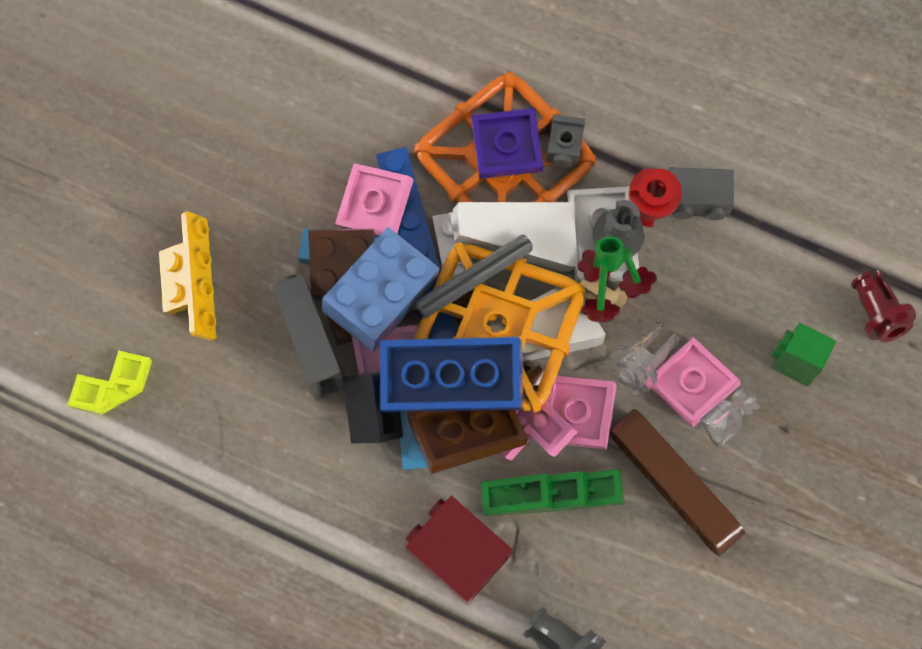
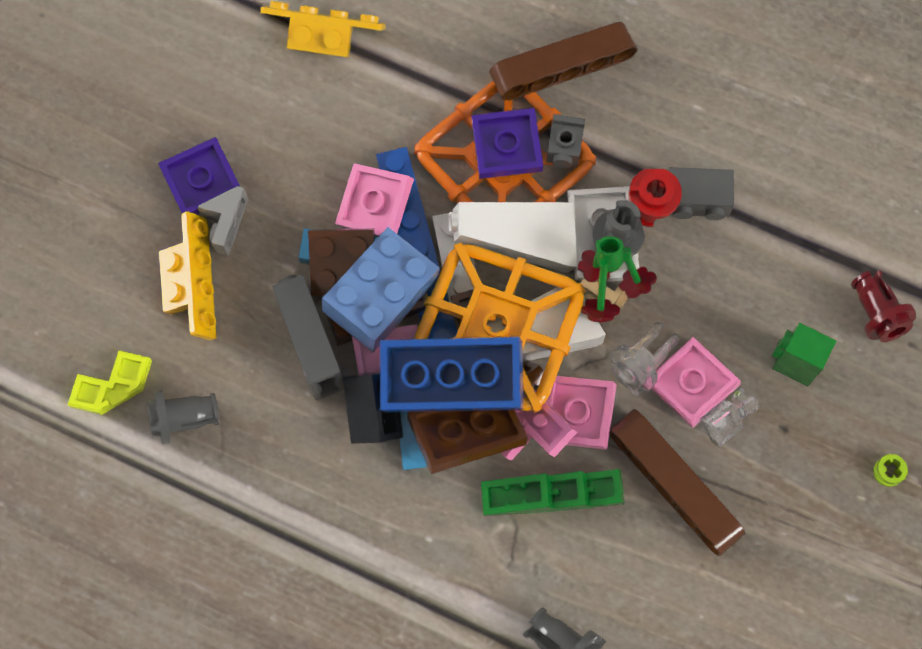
dark red brick [405,495,513,606] -> none
dark grey axle [416,234,533,318] -> none
none -> dark grey piece [147,390,219,444]
none -> dark purple plate [158,137,240,215]
none -> light grey slope [198,186,249,257]
none -> yellow bracket [260,1,386,57]
none -> reddish brown beam [489,22,638,101]
none -> lime bush [873,454,908,487]

